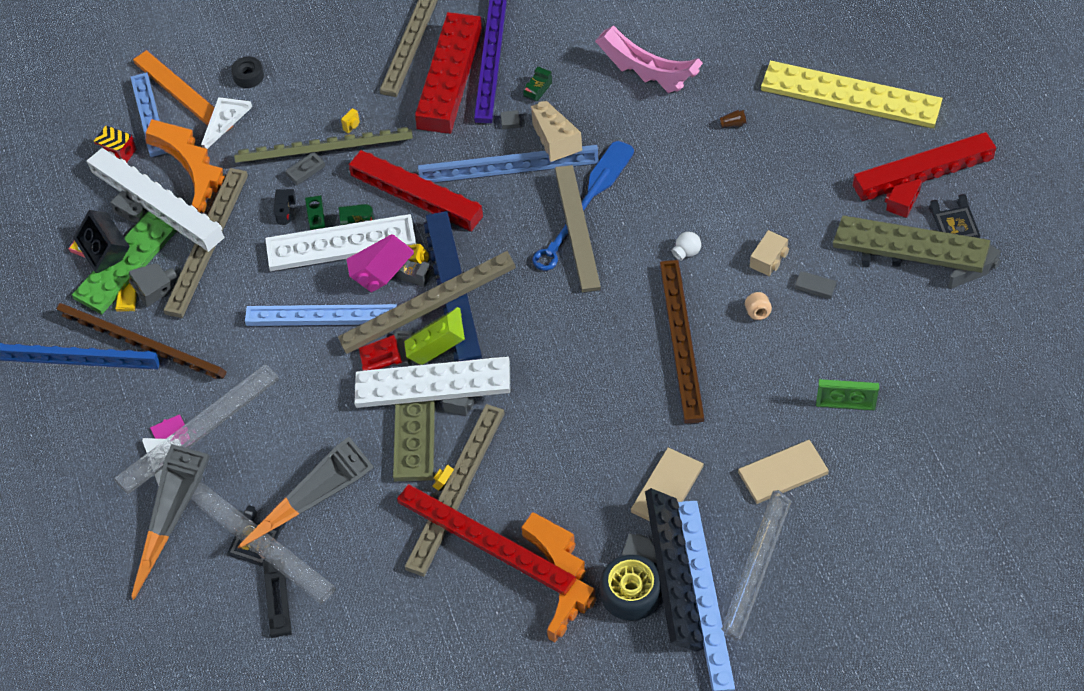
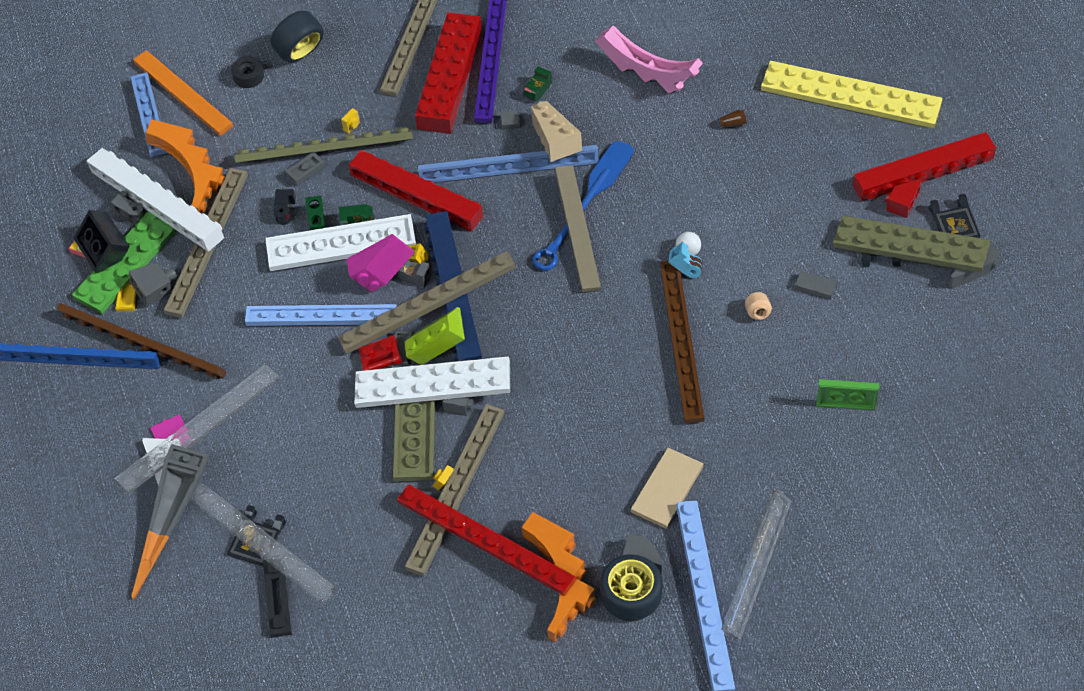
piece [94,126,137,163] -> none
white wing [201,97,252,149] -> none
dark grey plate [238,437,374,548] -> none
black plate [645,488,704,652] -> none
tan tile [738,440,829,504] -> none
tan brick [750,230,789,276] -> none
none -> black wheel [270,10,324,63]
none -> medium azure leg [669,242,702,278]

